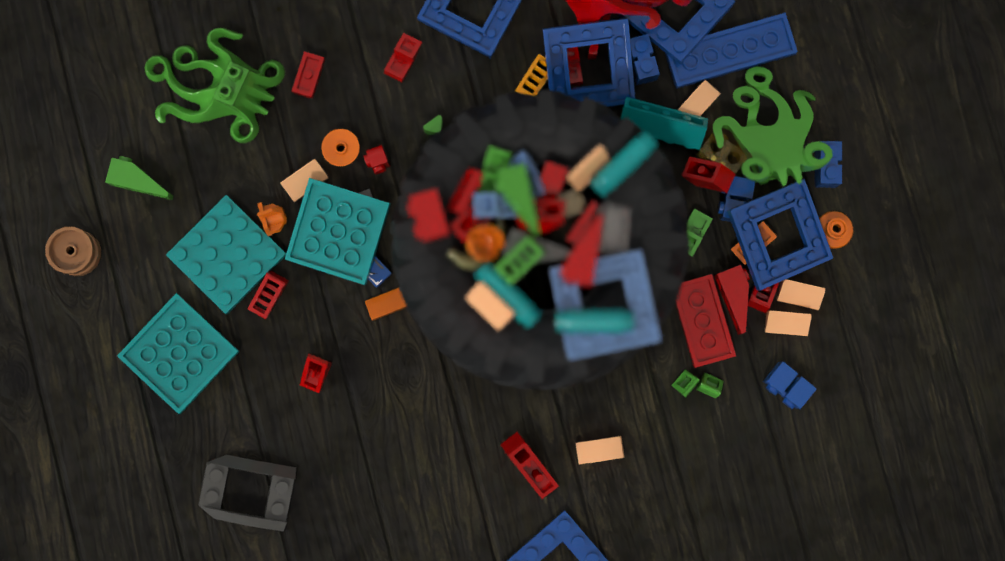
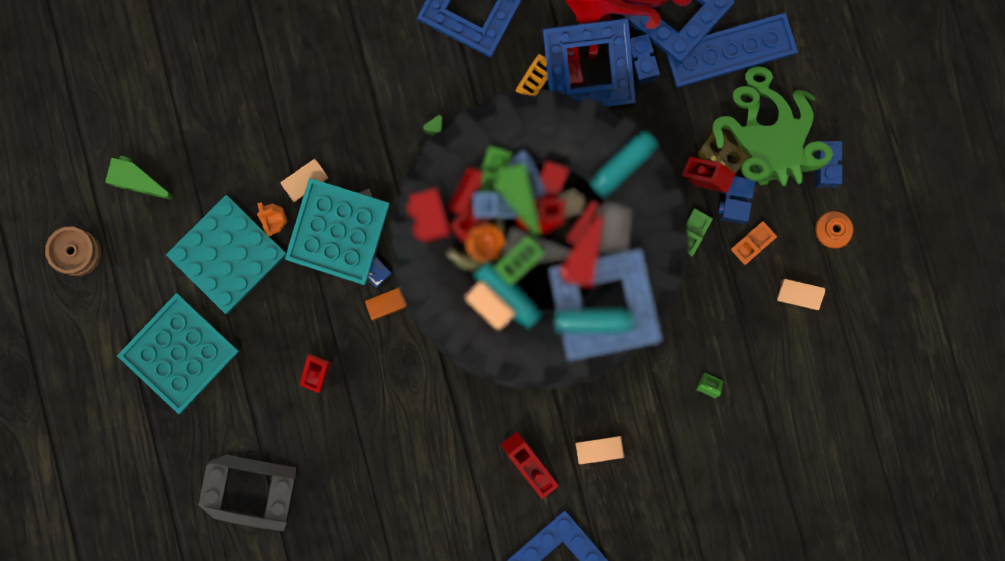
bright green hips [145,28,285,143] -> none
red slope [248,271,288,320] -> none
red plate [292,51,325,99] -> none
orange piece [322,129,360,166] -> none
red plate [363,145,390,174] -> none
red slope [384,33,422,82] -> none
light nougat slope [567,145,610,192] -> none
teal brick [620,97,708,150] -> none
bright green slope [672,369,700,398] -> none
red plate [675,274,736,368] -> none
light nougat slope [678,80,721,116] -> none
red slope [714,265,750,335] -> none
blue plate [727,179,833,290] -> none
red slope [748,282,779,313] -> none
blue piece [763,361,816,409] -> none
light nougat slope [765,311,812,336] -> none

